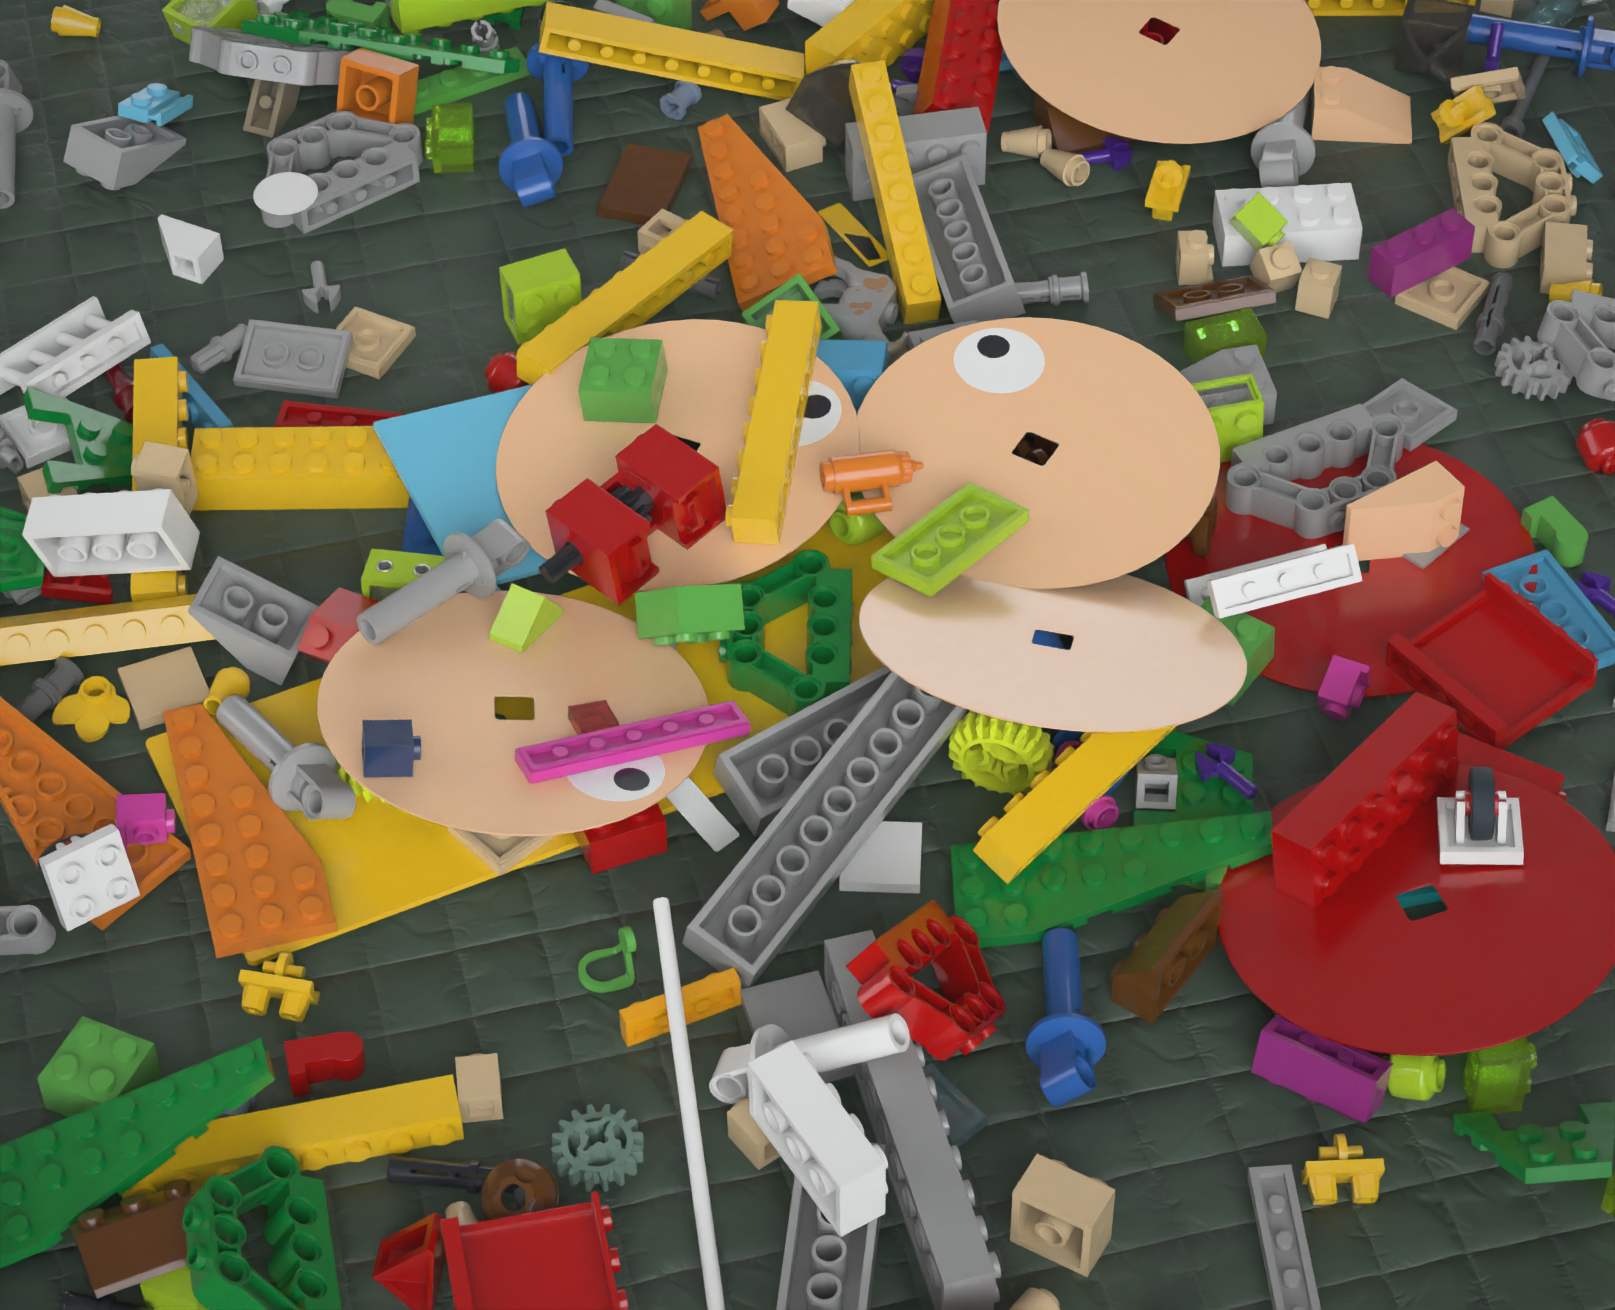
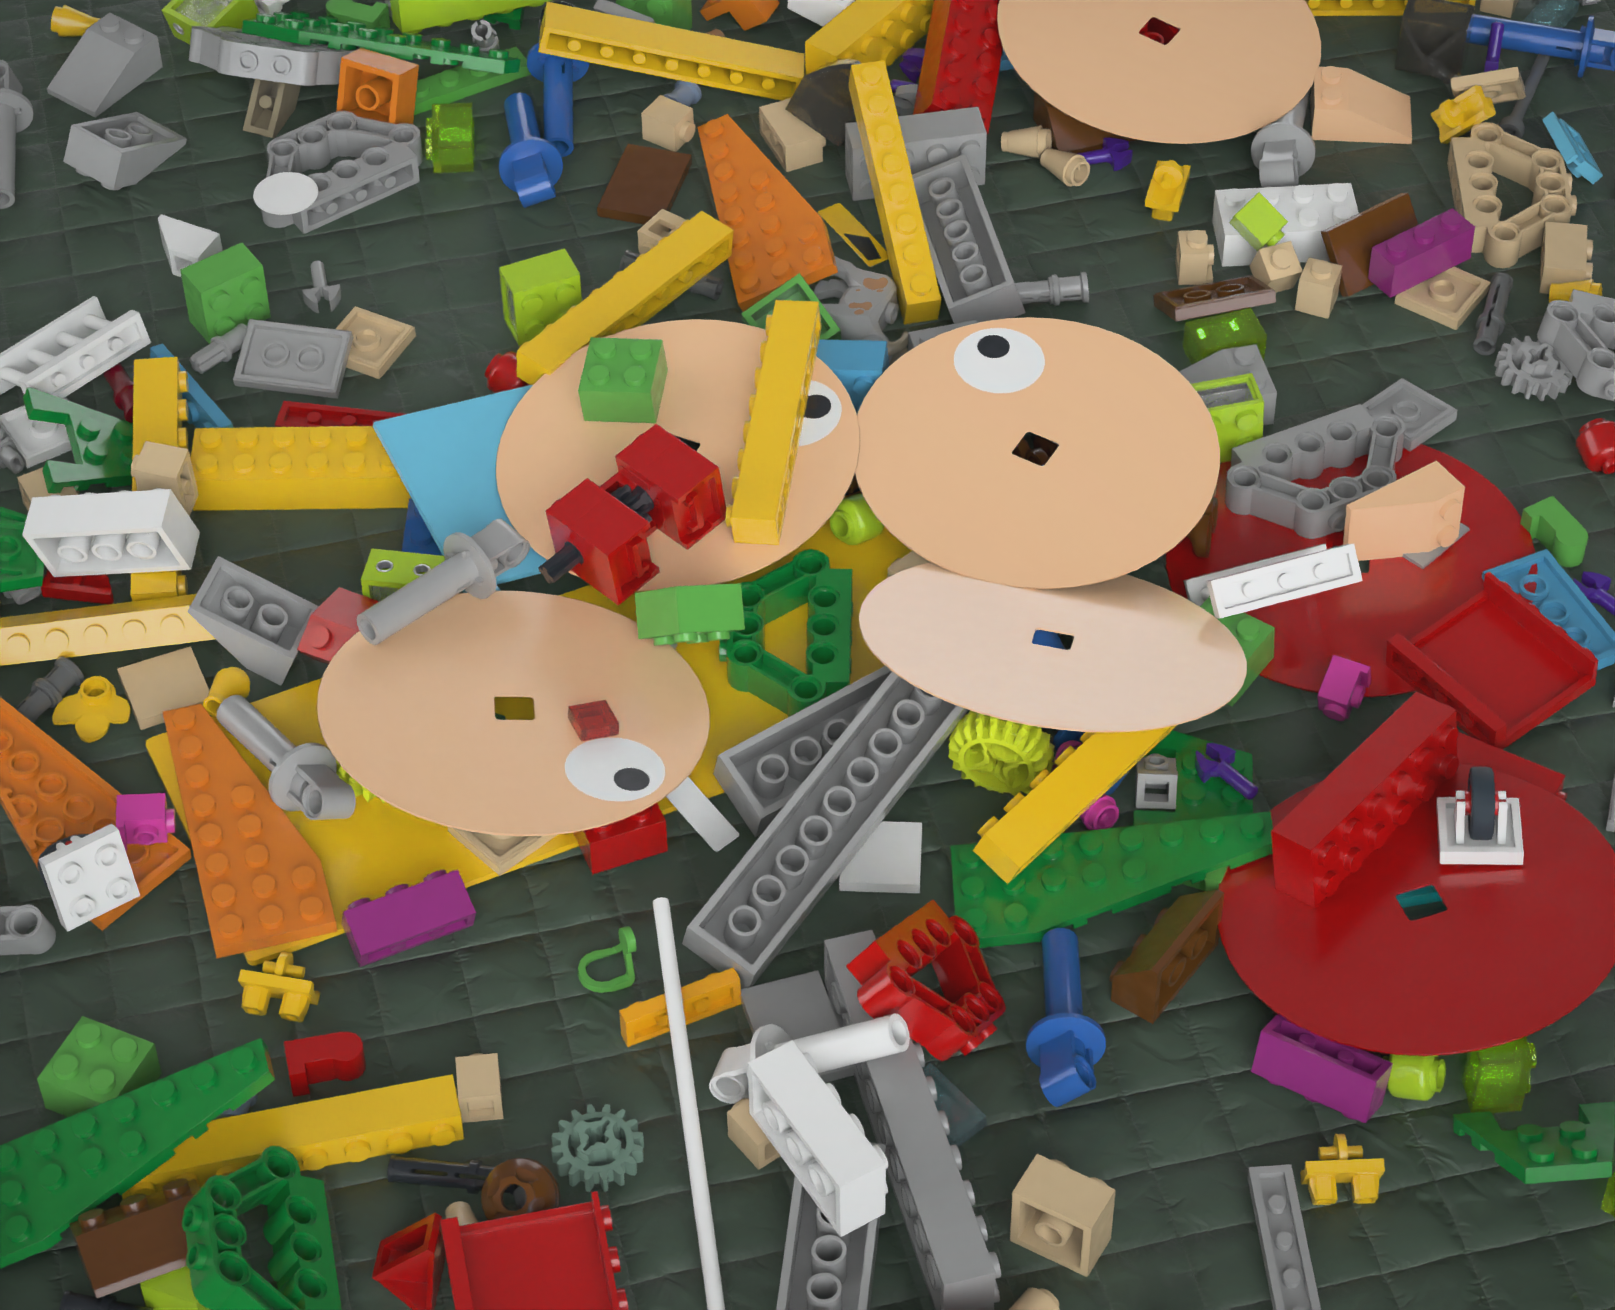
medium azure plate [118,83,193,126] -> none
dark blue brick [361,719,421,778] -> none
lime slope [489,583,563,653] -> none
dark pink tile [515,700,751,784] -> none
orange piece [820,449,924,516] -> none
lime plate [871,482,1029,597] -> none
none -> light grey slope [47,12,163,118]
none -> bright green brick [180,243,271,344]
none -> magenta brick [342,869,476,967]
none -> tan brick [641,95,695,152]
none -> reddish brown tile [1321,193,1418,297]

